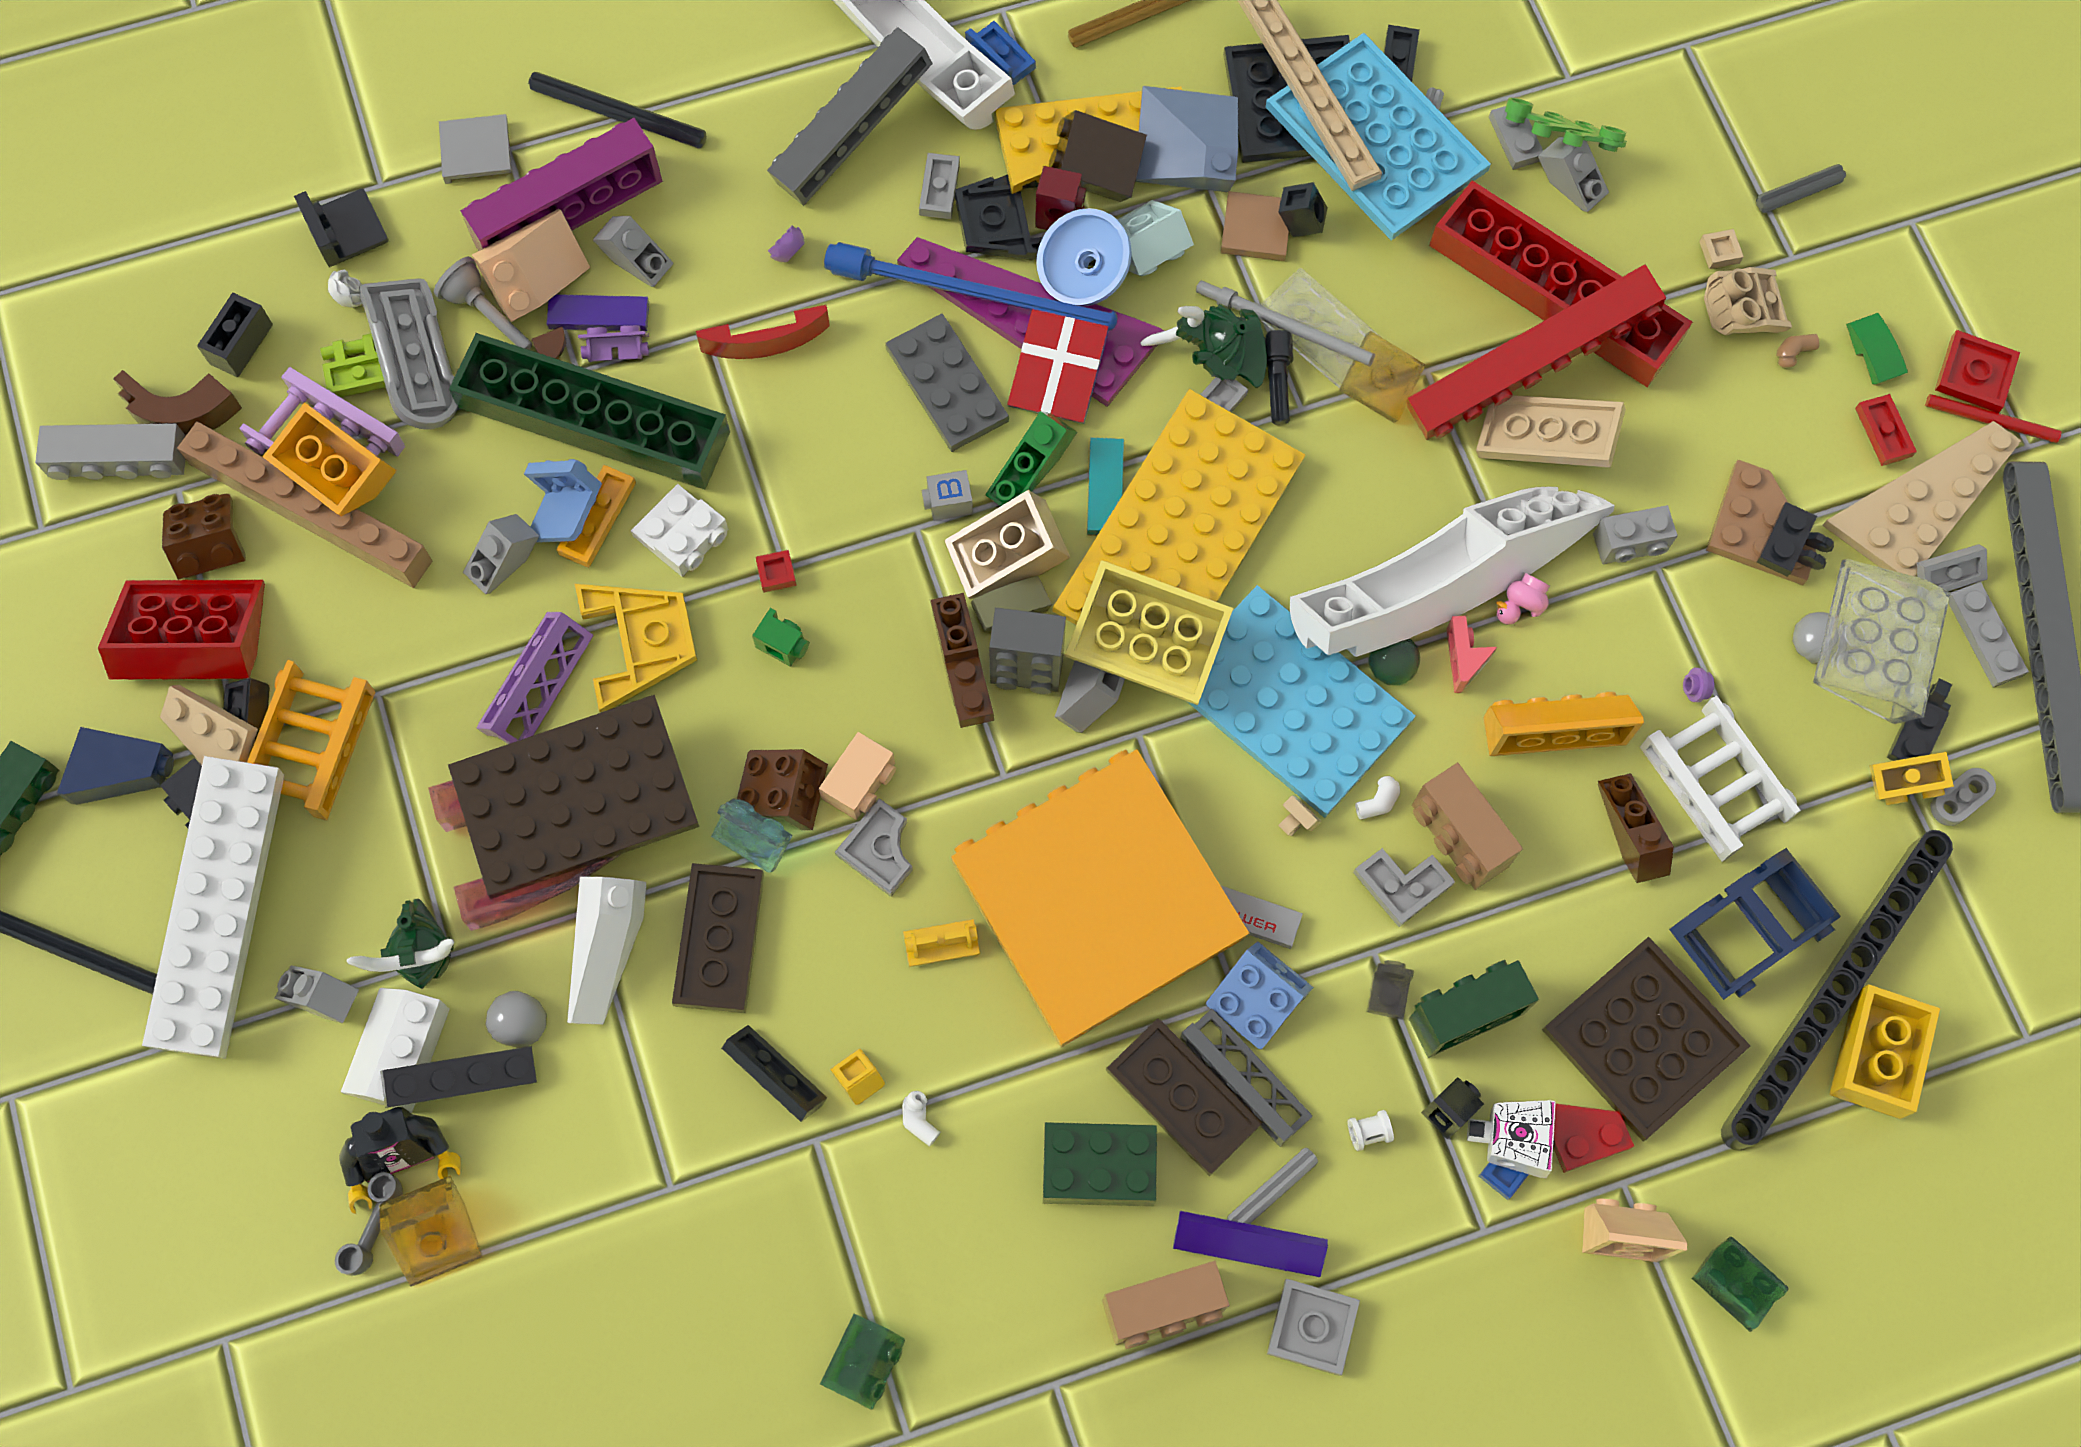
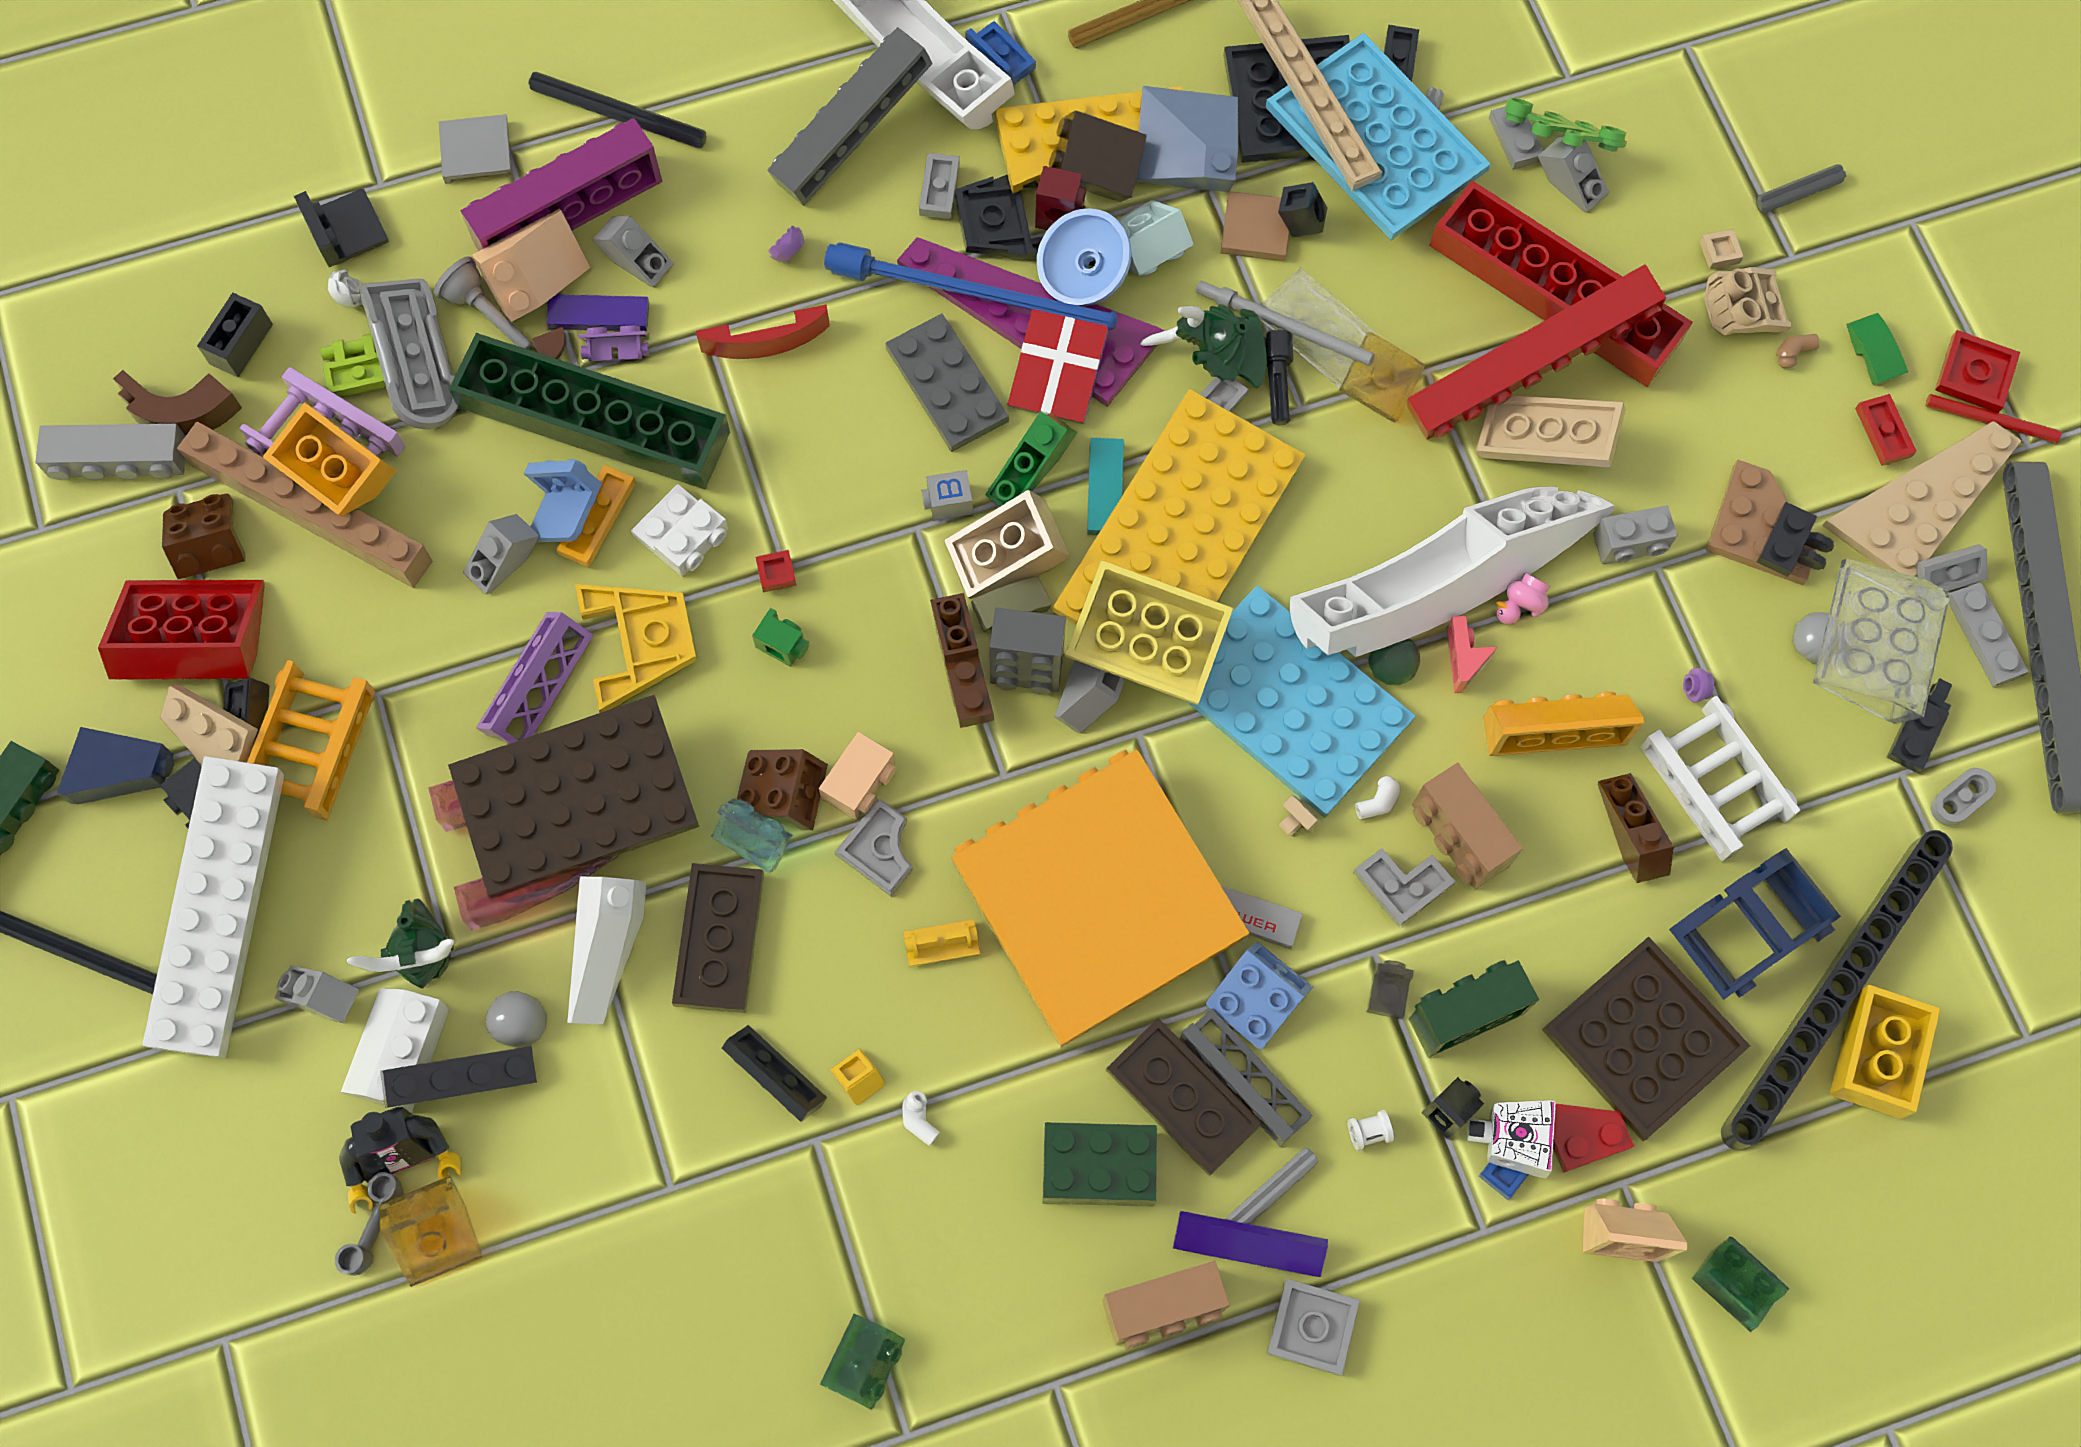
yellow brick [1869,752,1954,805] -> none

